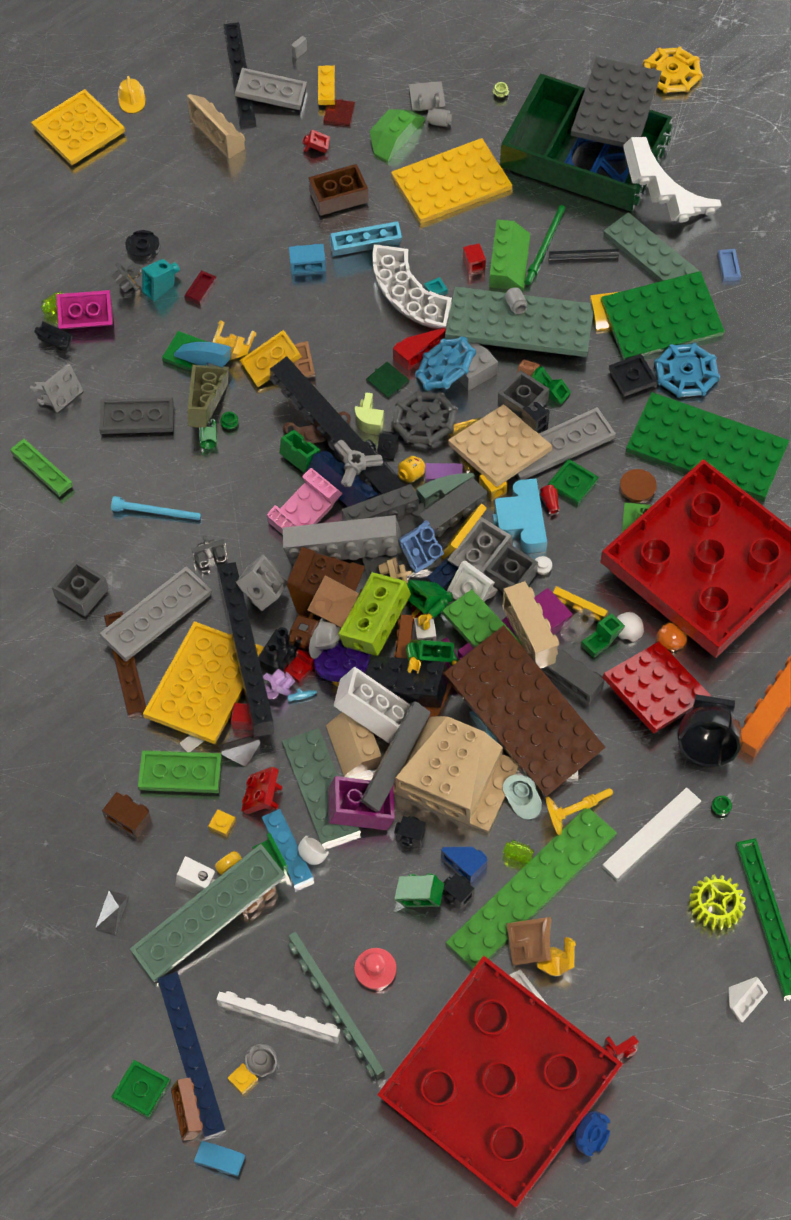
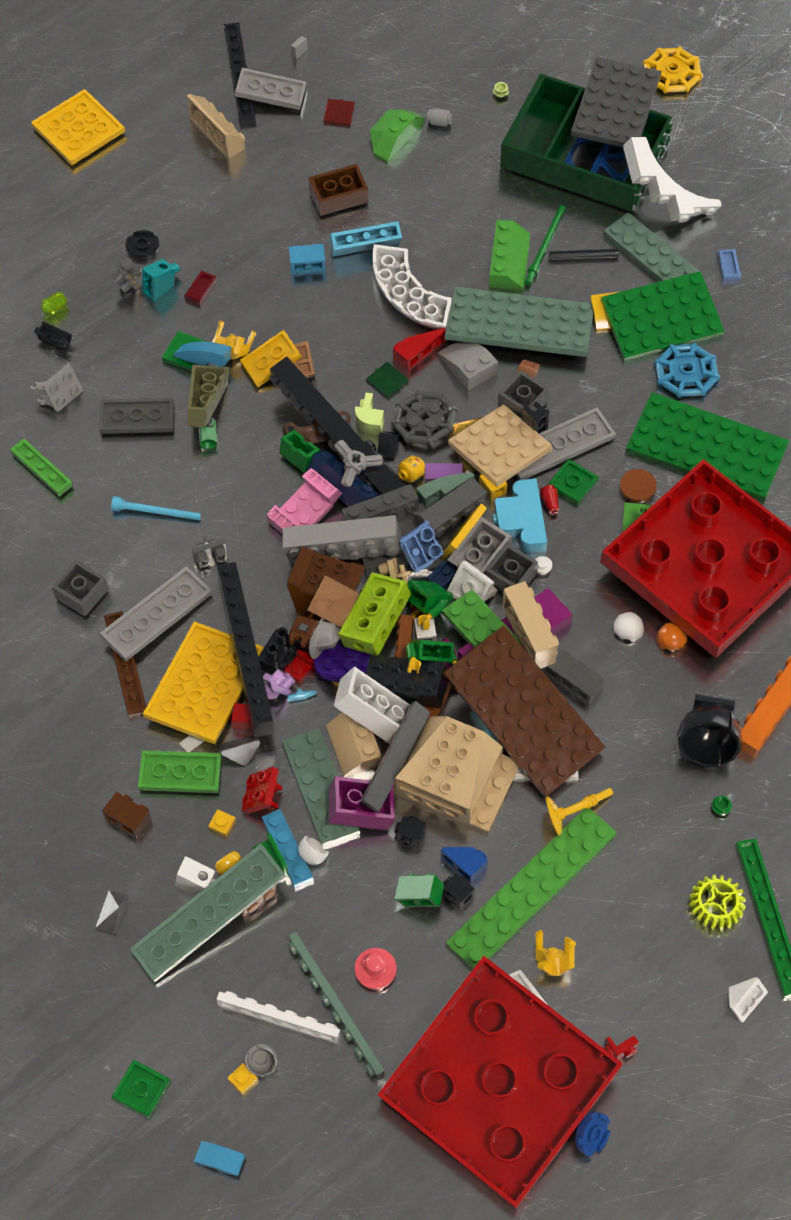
dark pink slope [56,290,113,329] -> none
yellow piece [118,76,145,113] -> none
dark blue plate [158,972,226,1139] -> none
piece [171,1078,203,1141] -> none
green plate [220,411,239,429] -> none
light grey brick [236,555,287,611] -> none
red bracket [302,130,330,153] -> none
yellow plate [318,65,335,105] -> none
yellow plate [391,138,512,224] -> none
light grey plate [409,81,446,111] -> none
dark azure plate [415,336,476,391] -> none
teal plate [424,277,448,296] -> none
red brick [463,243,486,274] -> none
light aqua piece [503,774,542,819] -> none
clear neon green brick [503,839,534,865] -> none
light grey brick [504,288,527,314] -> none
medium nougat plate [507,917,552,965] -> none
green slope [531,366,571,405] -> none
yellow plate [553,586,608,622] -> none
clear plate [561,609,595,641] -> none
green slope [580,613,625,658] -> none
plate [602,641,711,734] -> none
white tile [602,787,701,881] -> none
black plate [609,354,657,397] -> none

